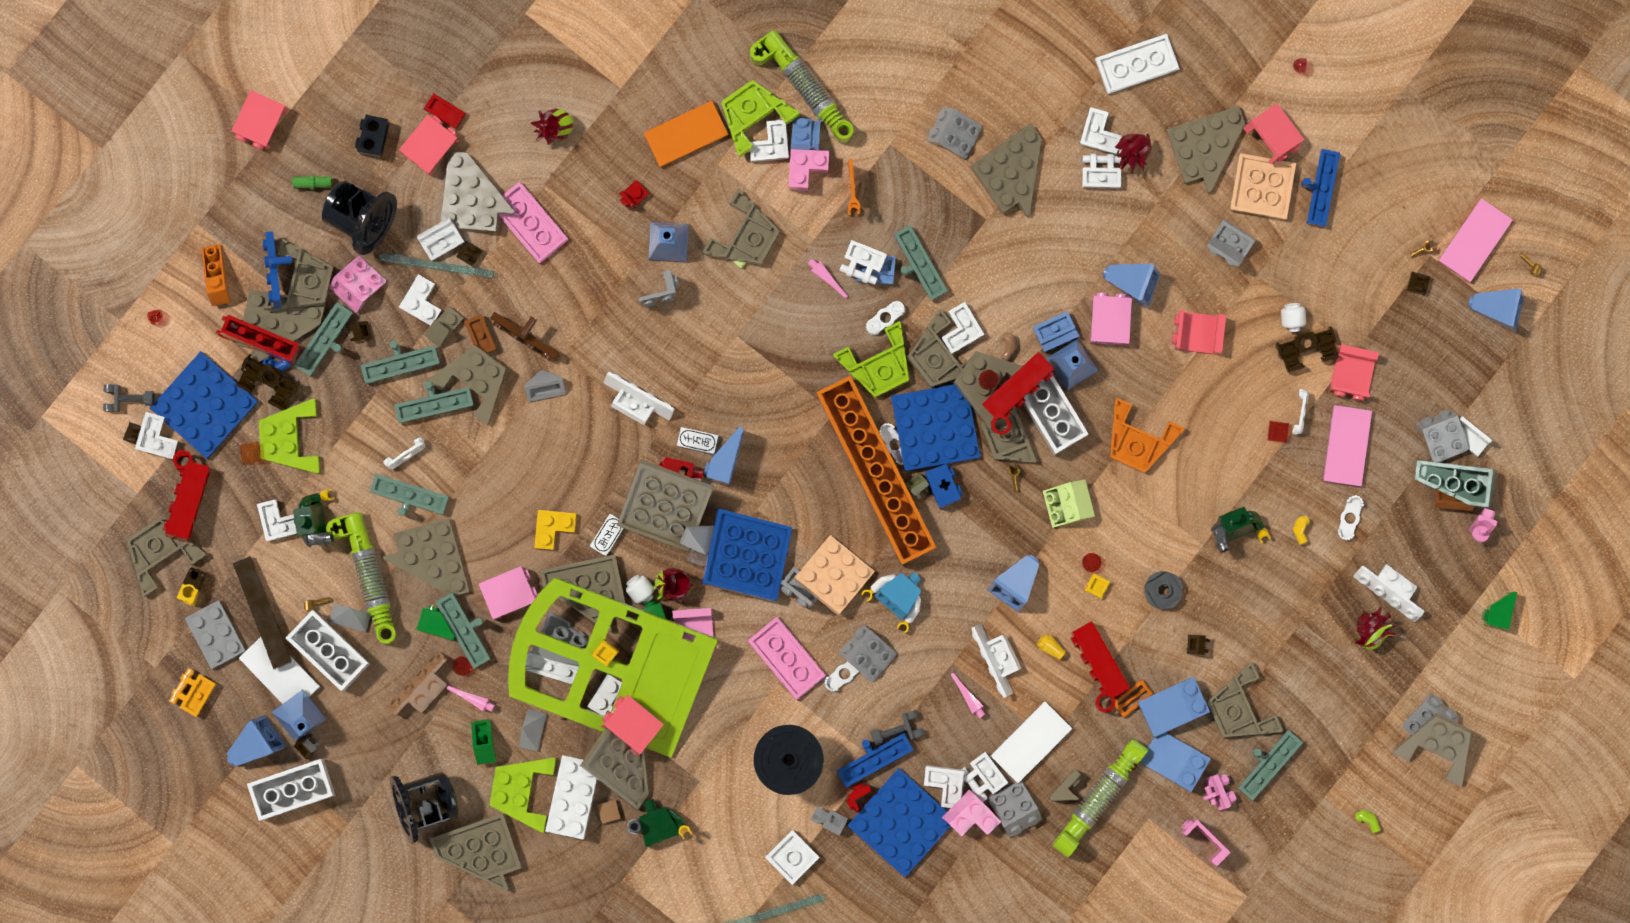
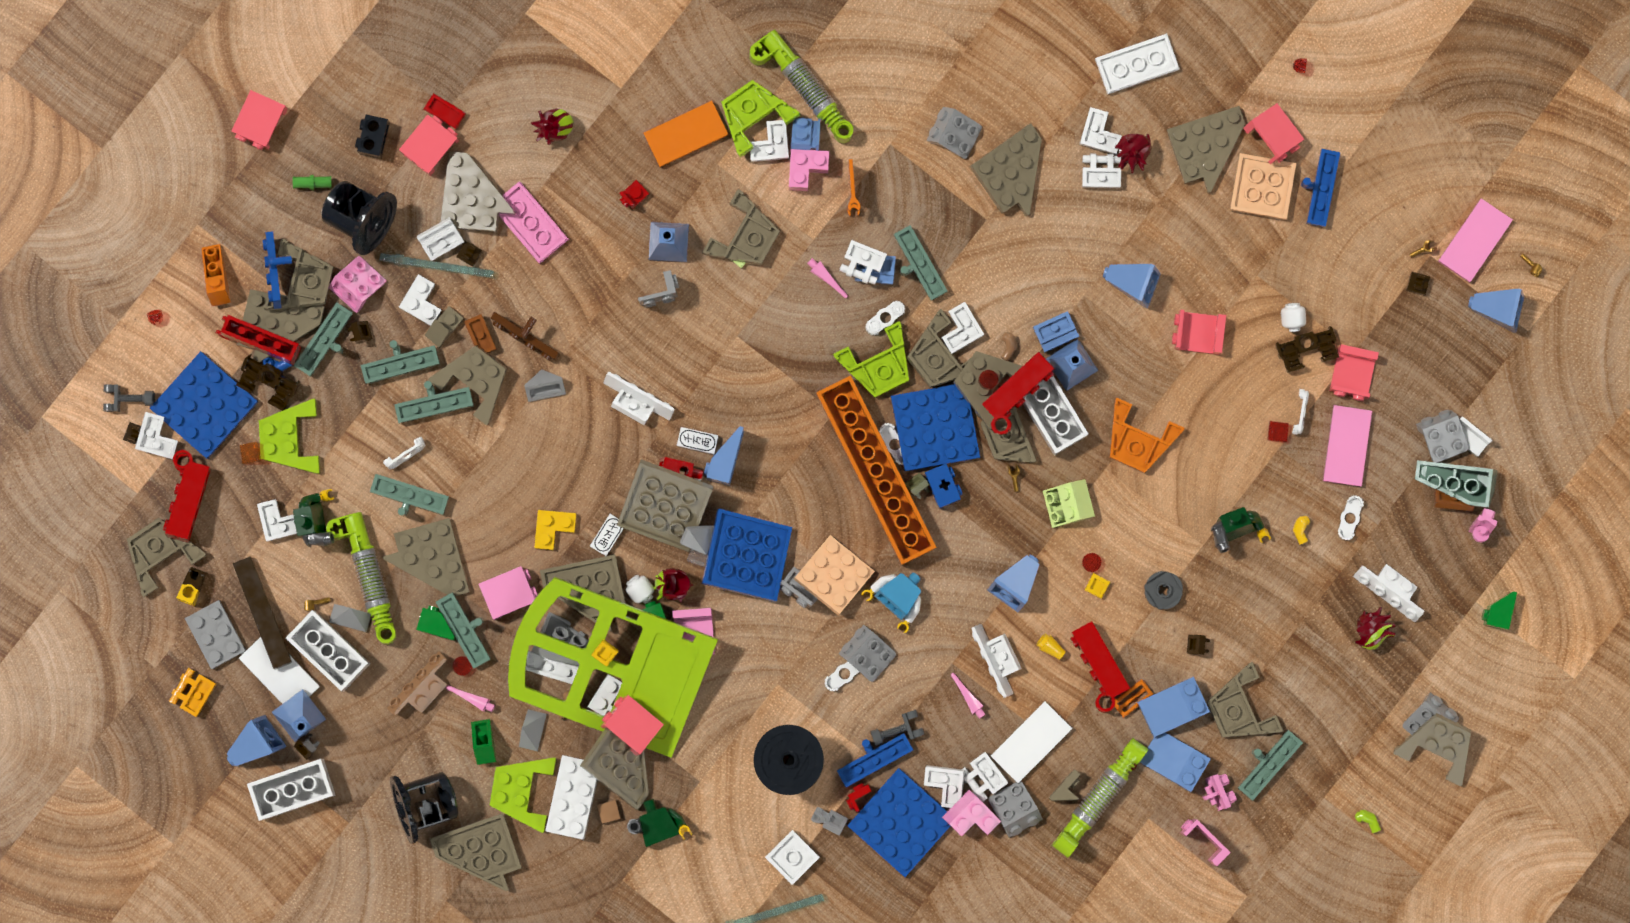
bright pink tile [748,617,826,700] -> none
bright pink panel [1090,293,1132,346] -> none
light grey bracket [1207,219,1256,266] -> none

